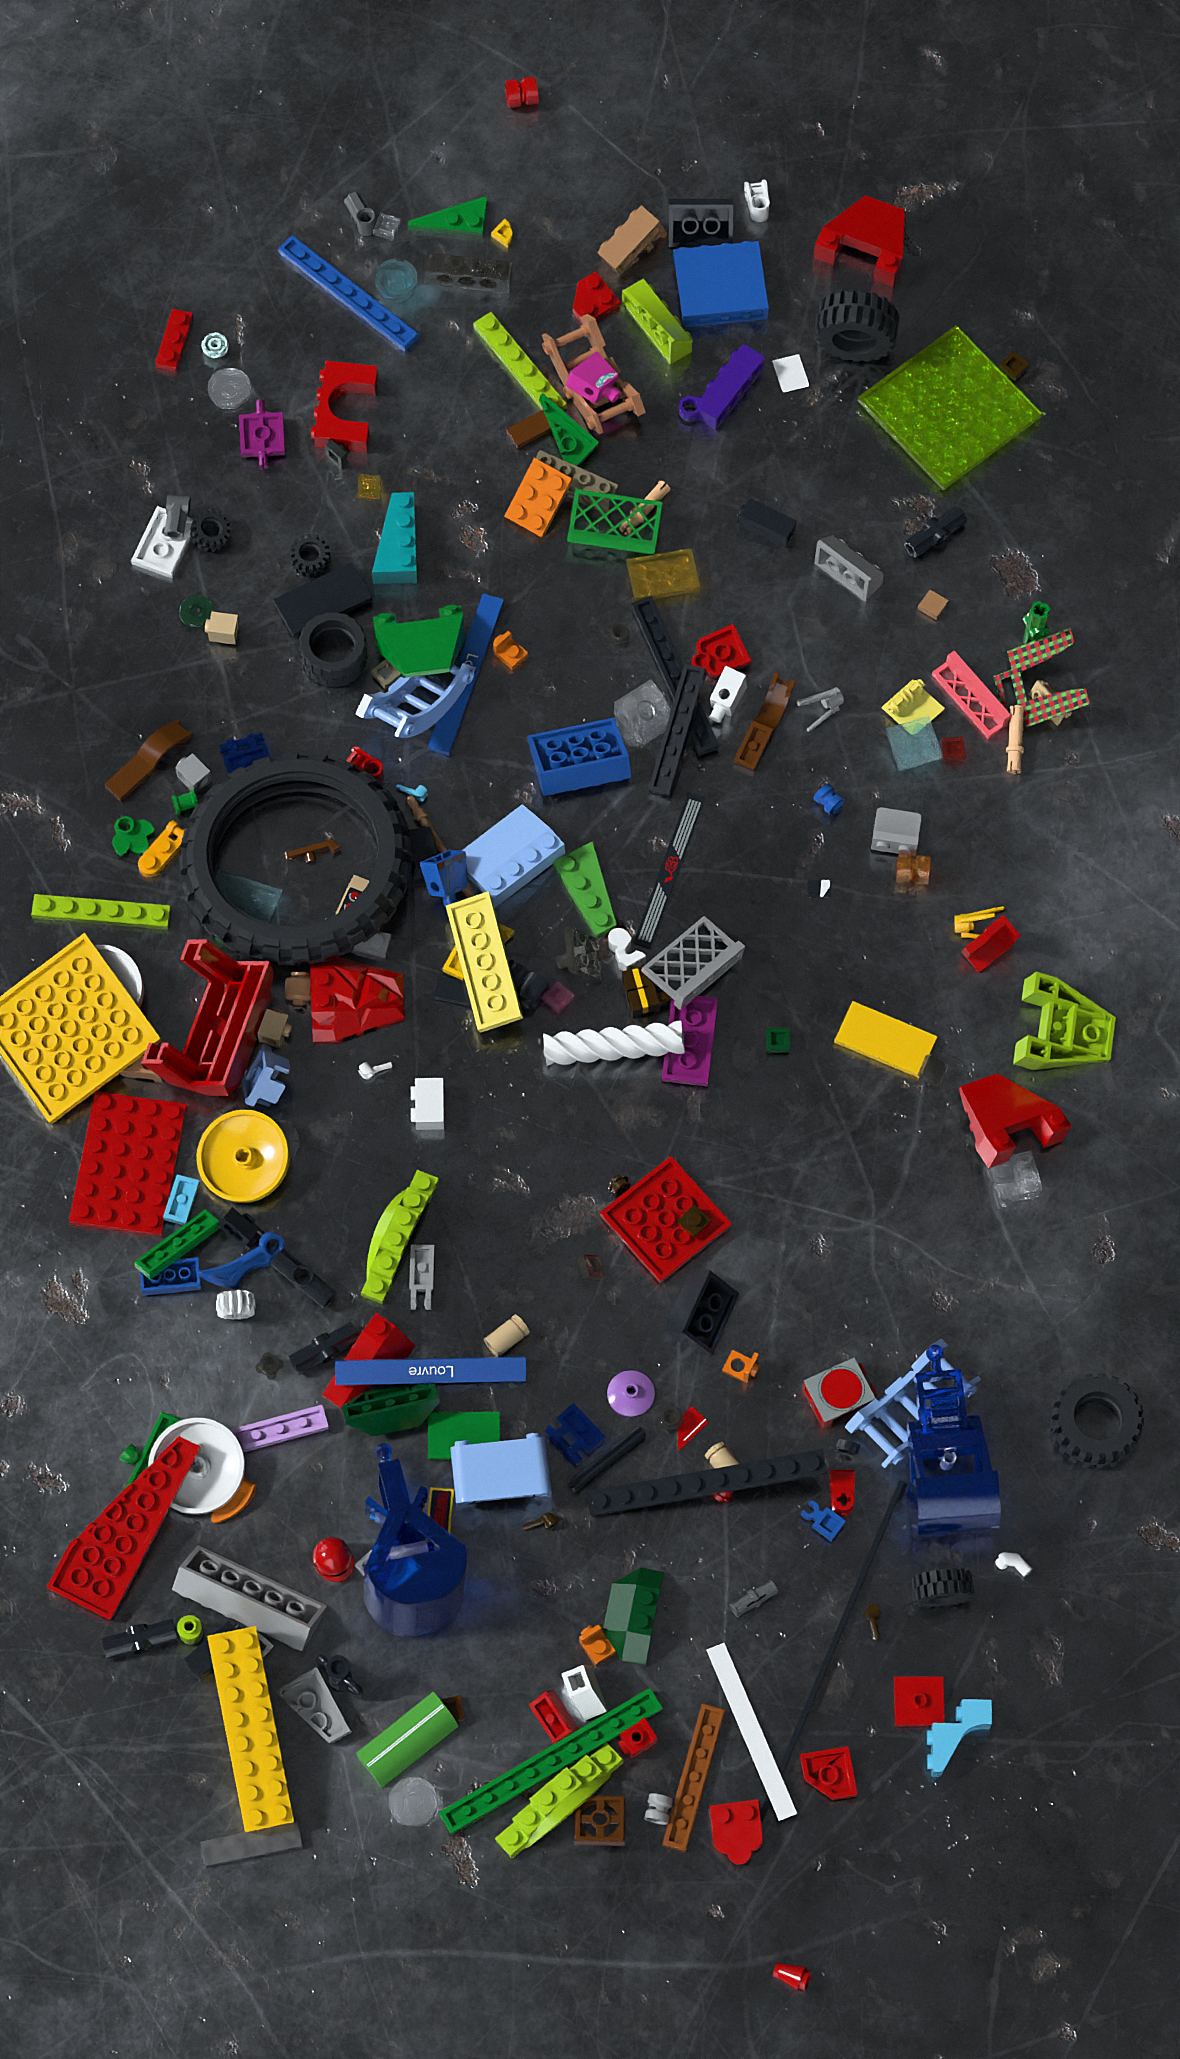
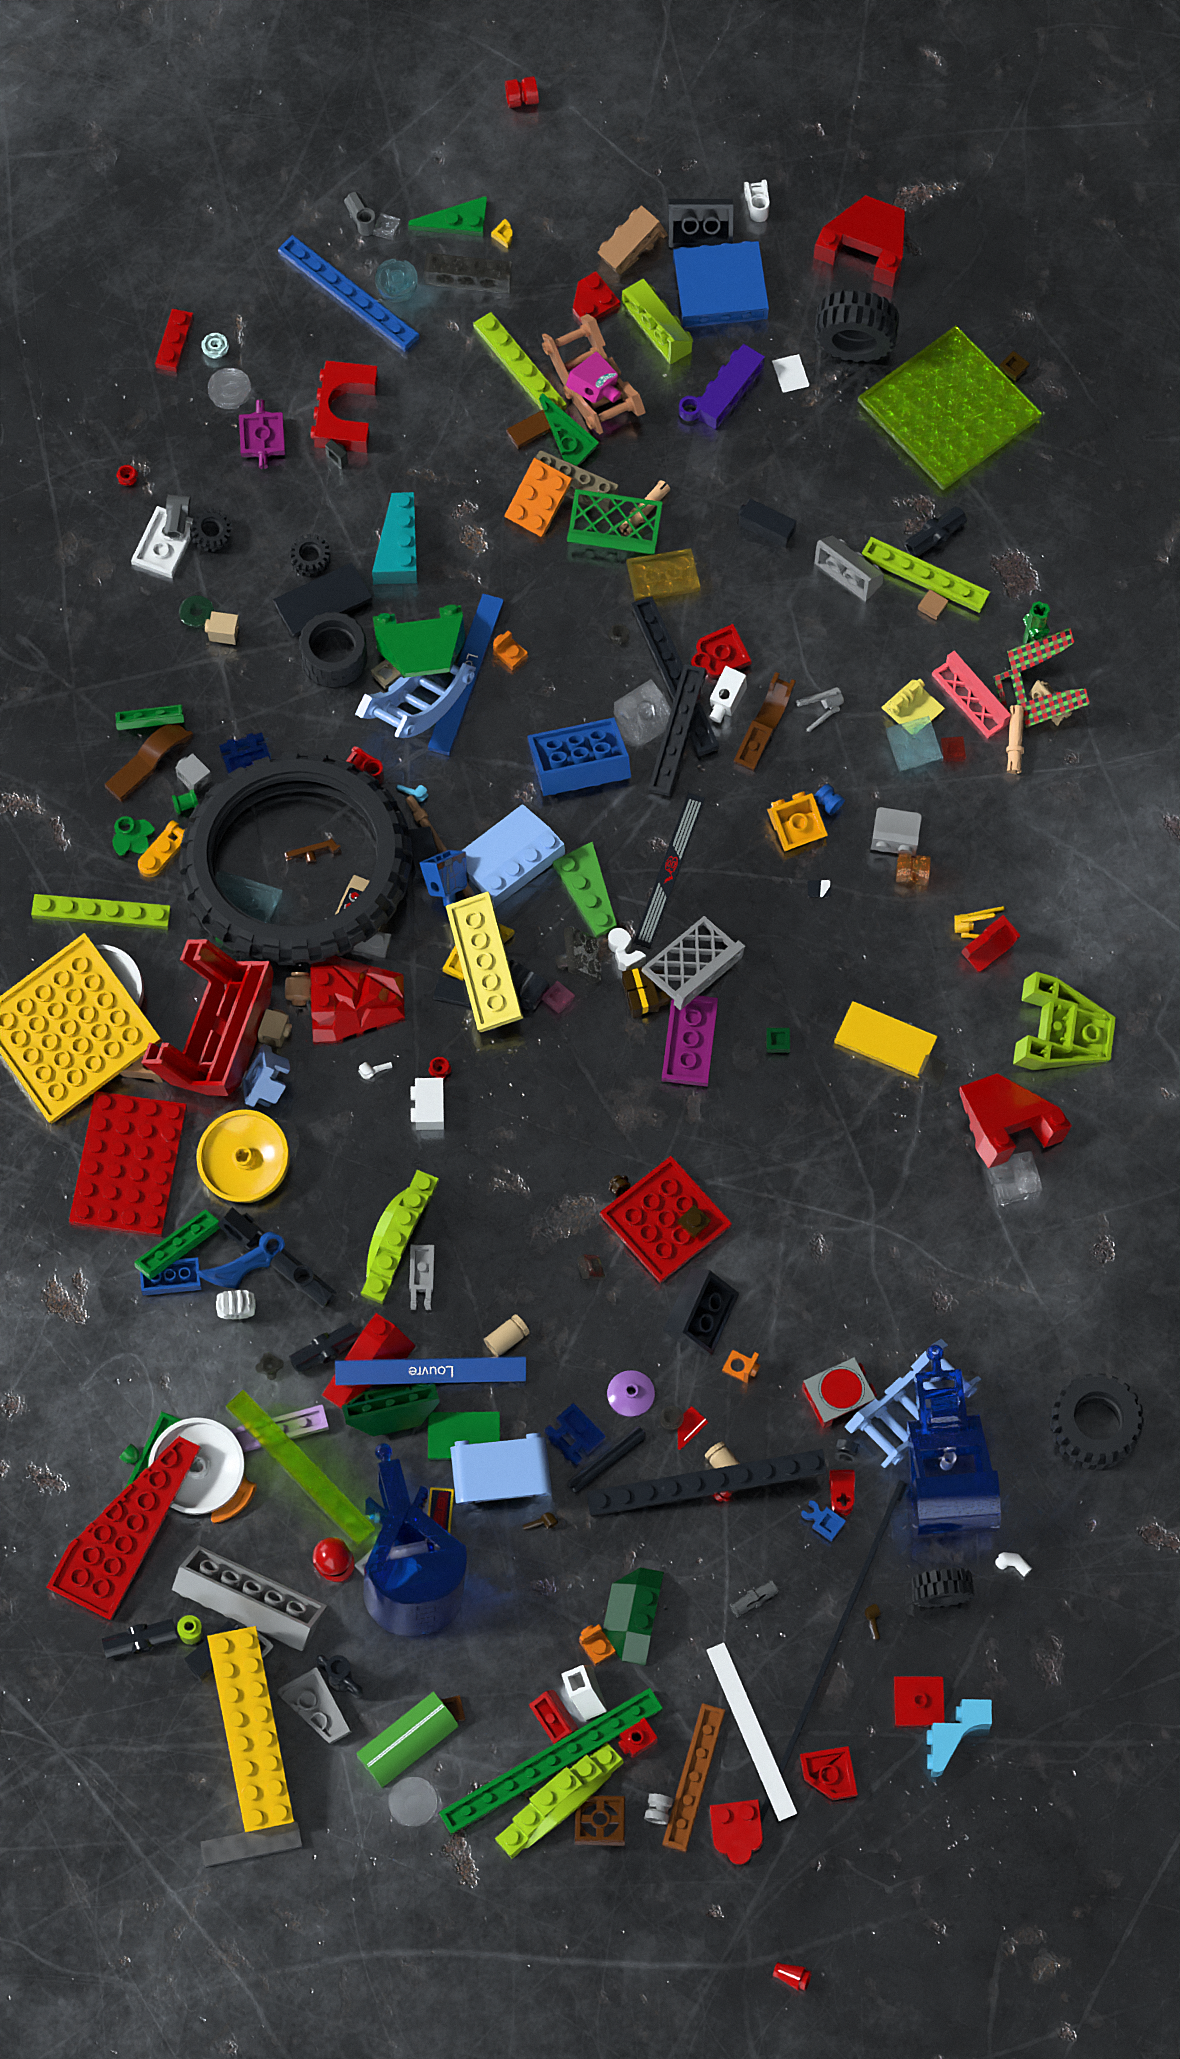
medium azure plate [163,1175,200,1225] -> none
clear yellow tile [358,474,381,499] -> none
white piece [543,1021,685,1066] -> none
none -> green tile [115,705,184,730]
none -> red plate [116,465,138,486]
none -> clear neon green brick [226,1390,376,1548]
none -> red plate [428,1057,451,1078]
none -> light orange plate [767,791,828,851]
none -> lime plate [862,537,990,613]

